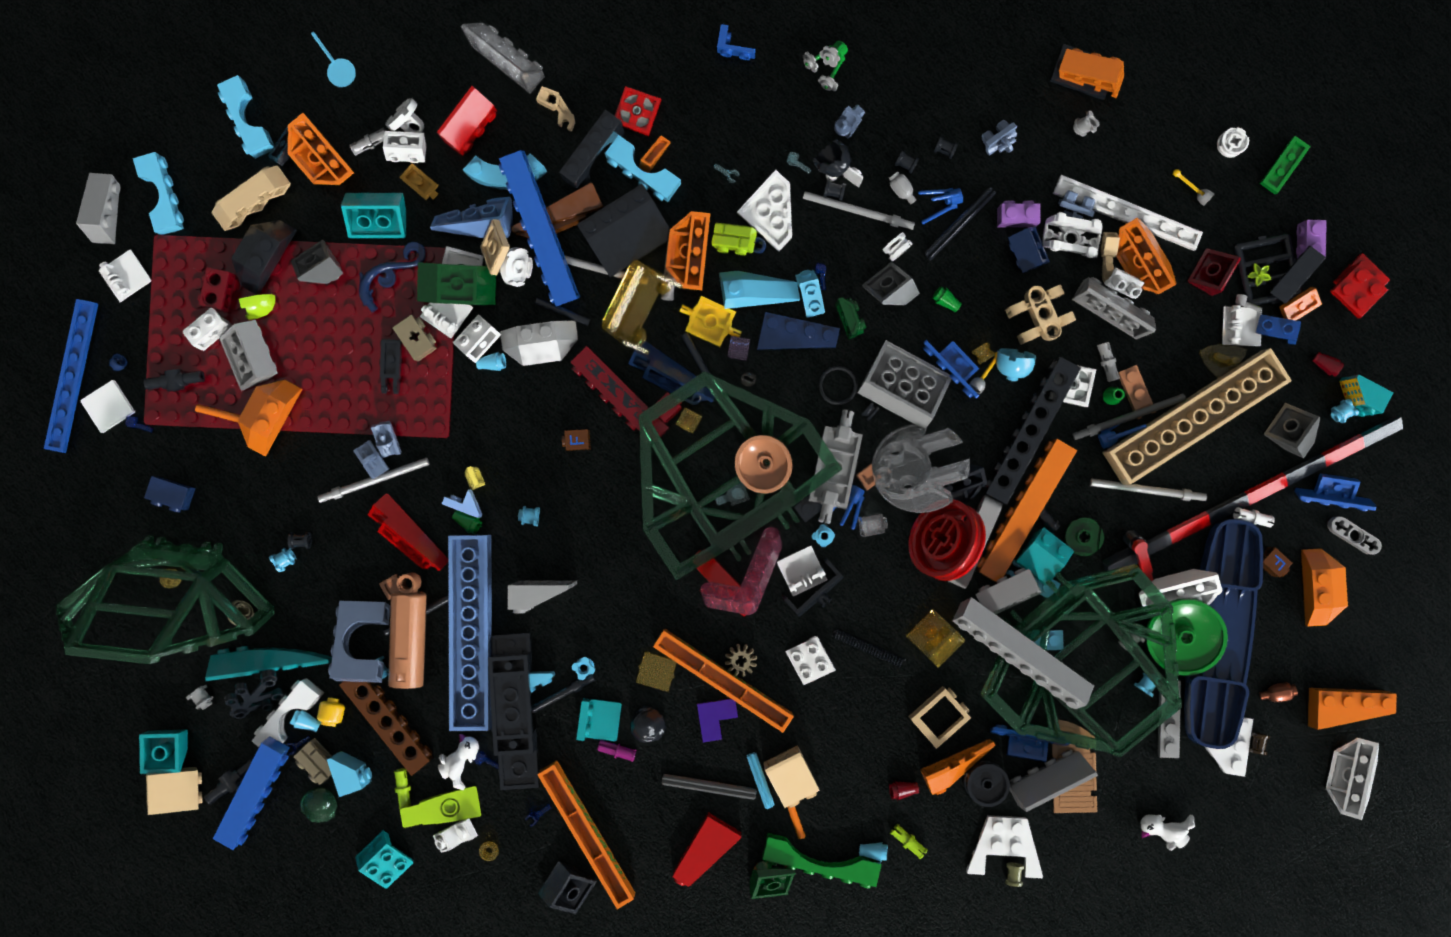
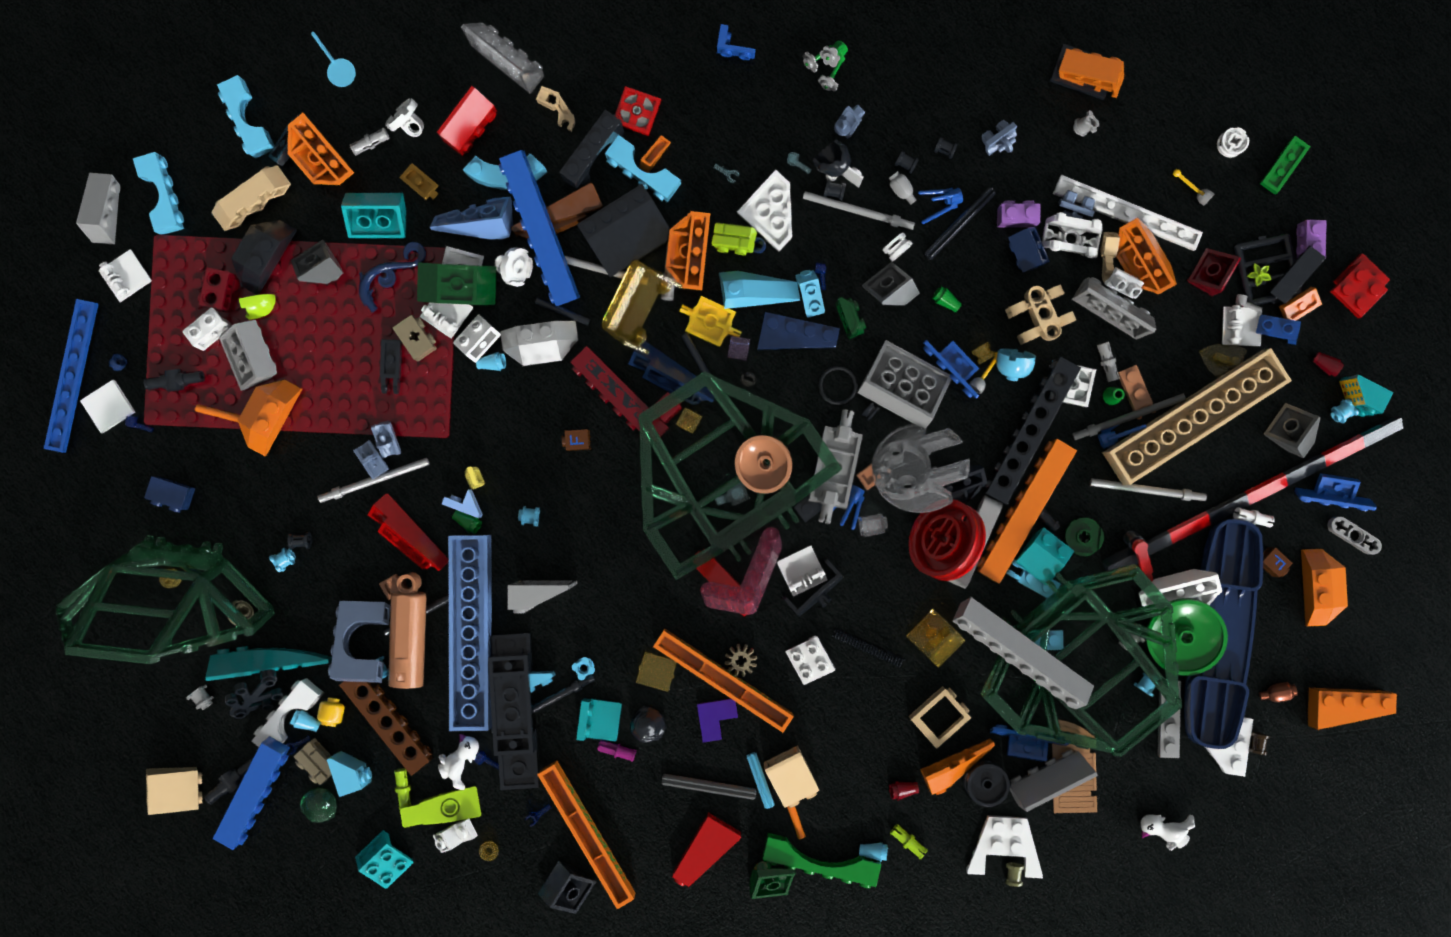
teal slope [139,730,188,774] -> none
white brick [383,131,426,163] -> none
tan tile [480,219,510,275] -> none
medium azure brick [812,524,835,547] -> none
light grey slope [976,568,1043,615] -> none
white wedge [1326,738,1379,820] -> none

